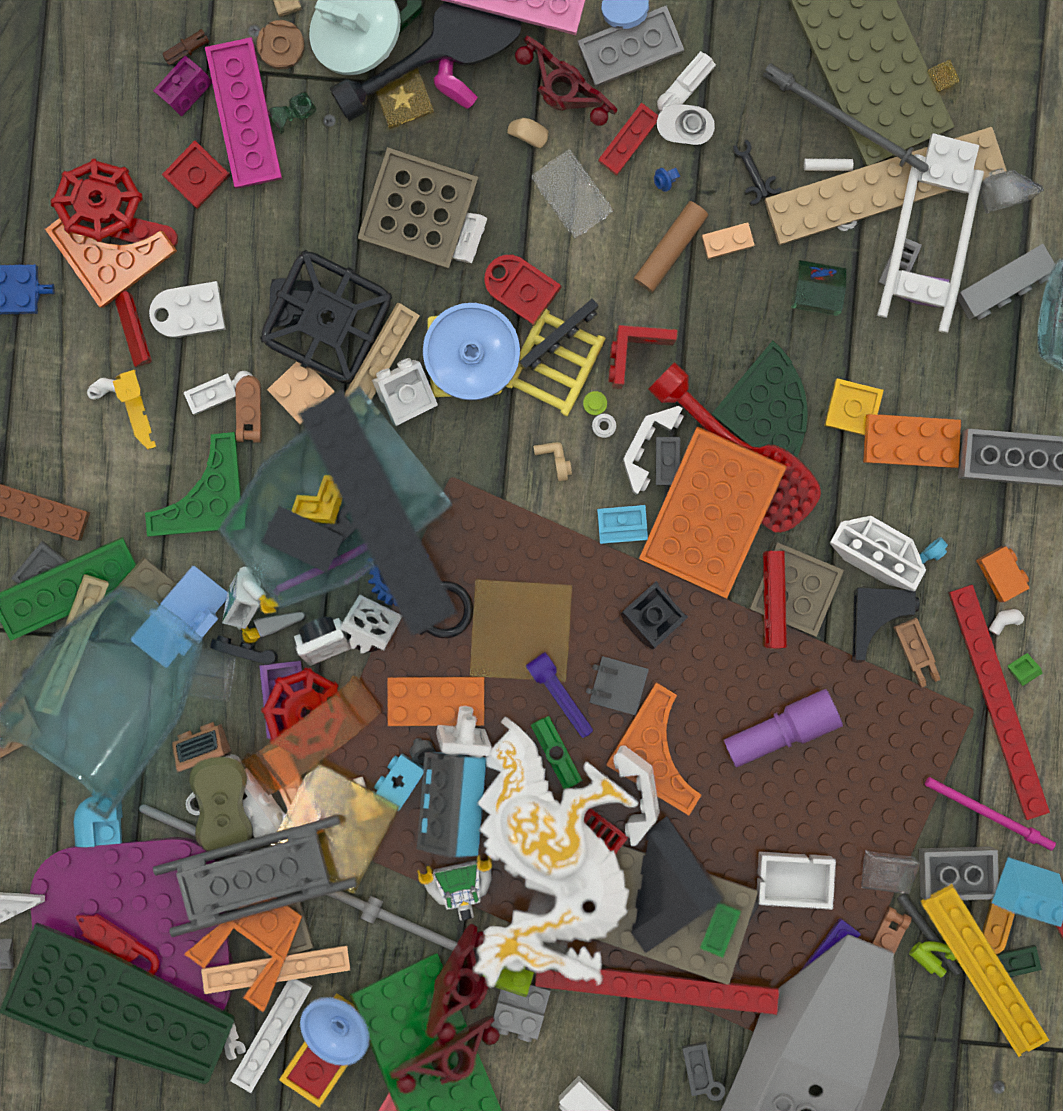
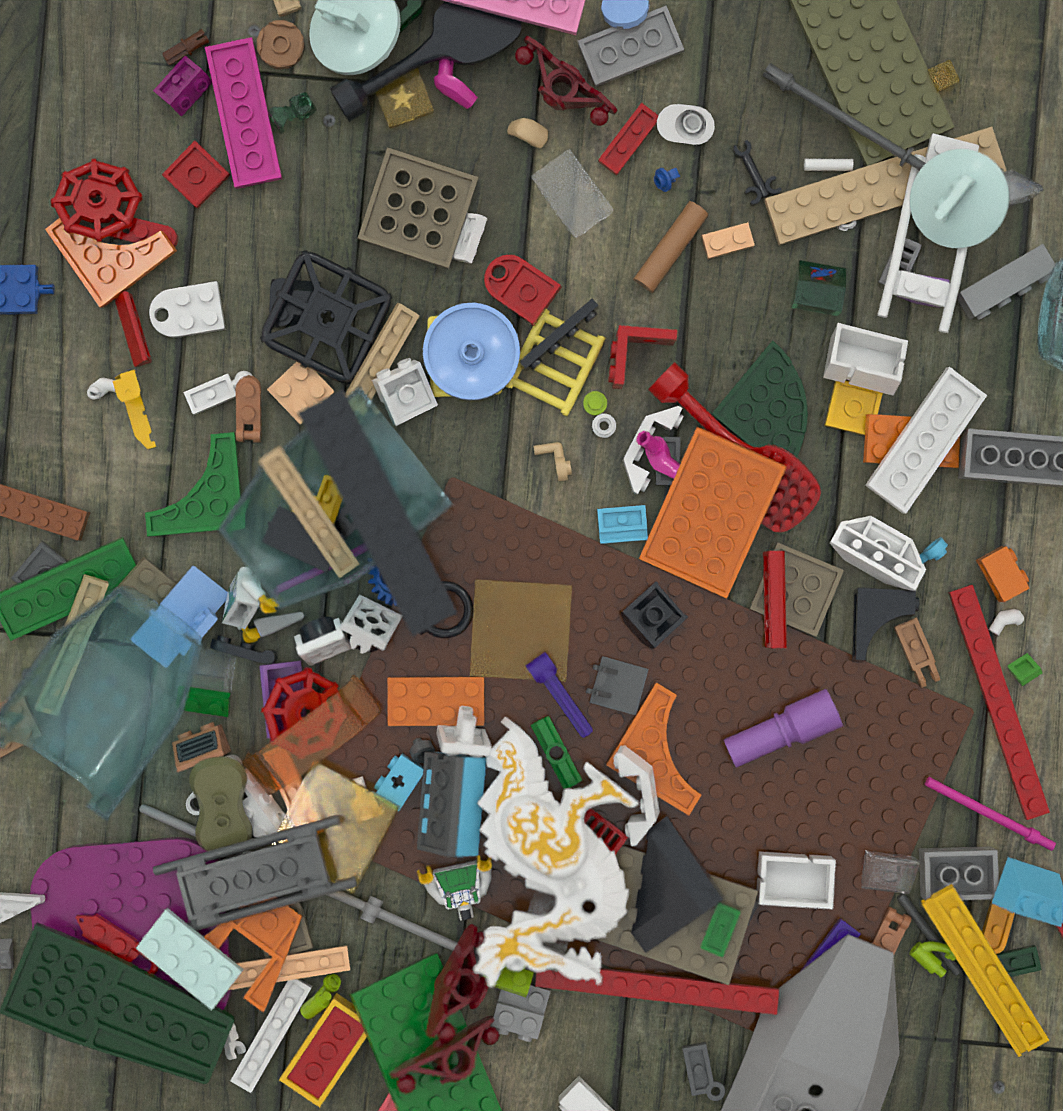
medium azure brick [73,793,123,847] -> none
light blue dish [300,998,369,1065] -> none
white piece [657,51,716,112] -> none
none -> light aqua plate [136,909,244,1010]
none -> green plate [181,686,231,717]
none -> tan plate [258,447,359,578]
none -> lime plant [300,974,341,1019]
none -> dark pink arm [636,431,680,479]
none -> white piece [823,323,908,395]
none -> white plate [865,367,987,514]
none -> light aqua bracket [910,149,1009,248]

